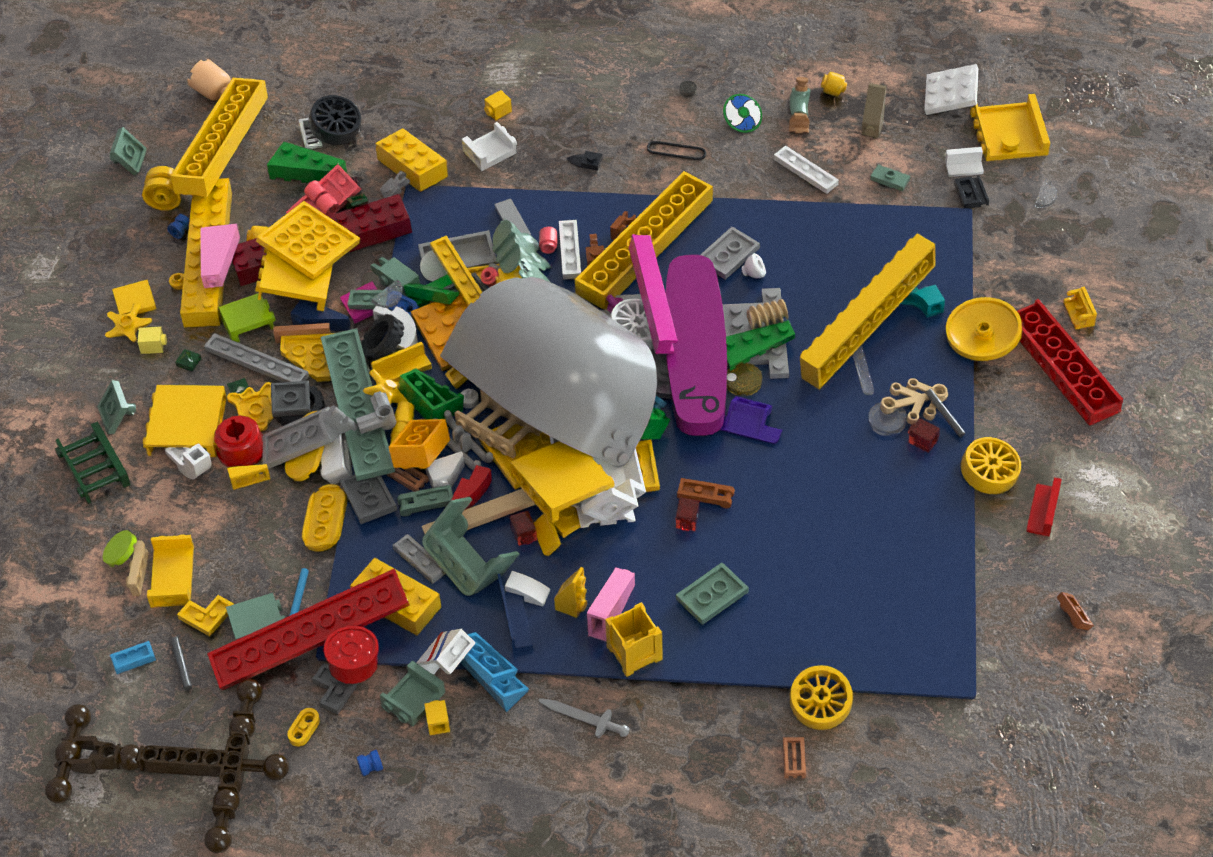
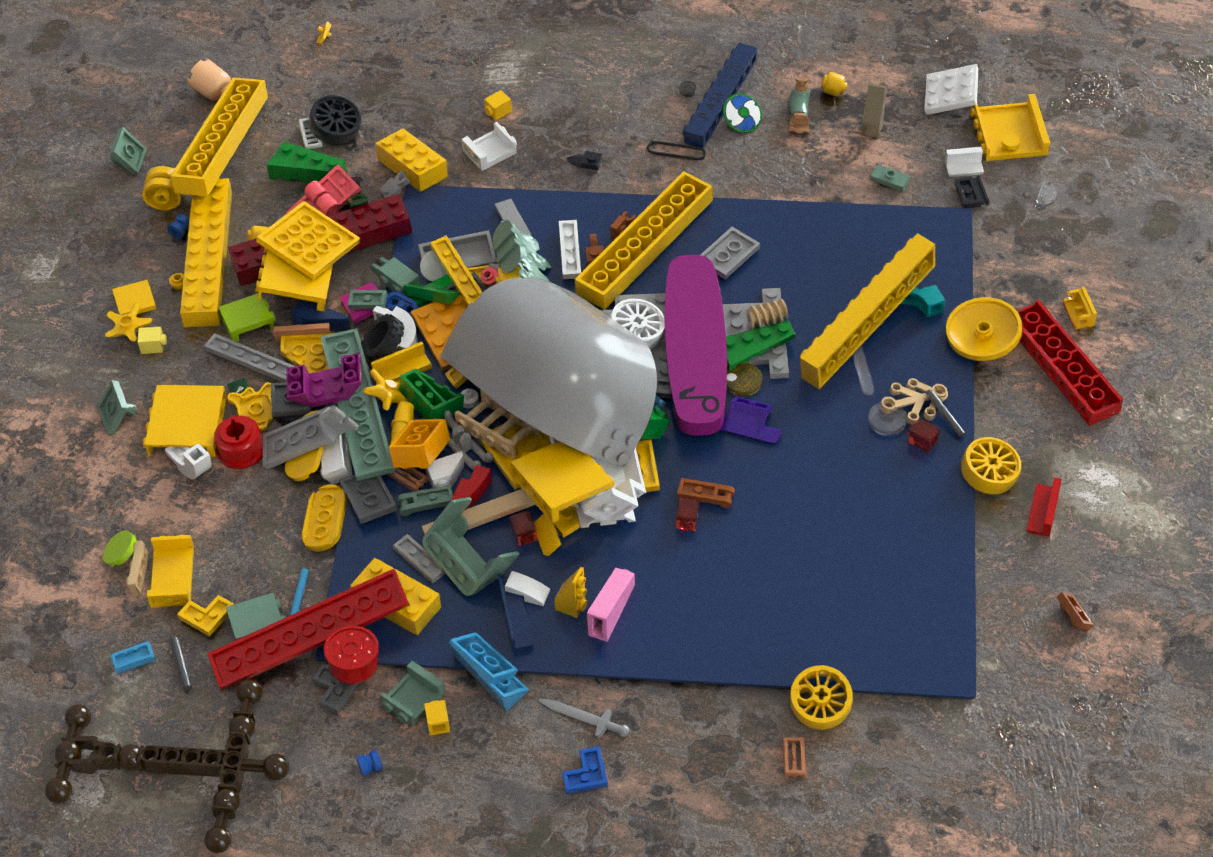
dark green fence [55,421,131,504] -> none
dark green tile [175,349,202,372] -> none
bright pink slope [201,224,240,288] -> none
yellow slope [227,464,271,490] -> none
yellow plate [287,708,320,747] -> none
light grey piece [356,391,396,434] -> none
clear tile [371,279,403,308] -> none
white panel [417,629,476,675] -> none
coral brick [539,227,557,254] -> none
yellow container [605,602,663,677] -> none
magenta plate [606,294,623,313] -> none
dark pink tile [629,234,678,354] -> none
sand green plate [676,563,749,625] -> none
white brick [742,253,766,278] -> none
white plate [774,146,839,194] -> none
none -> magenta slope [286,353,362,407]
none -> yellow piece [316,22,331,45]
none -> blue plate [562,746,608,794]
none -> dark blue brick [683,43,757,149]

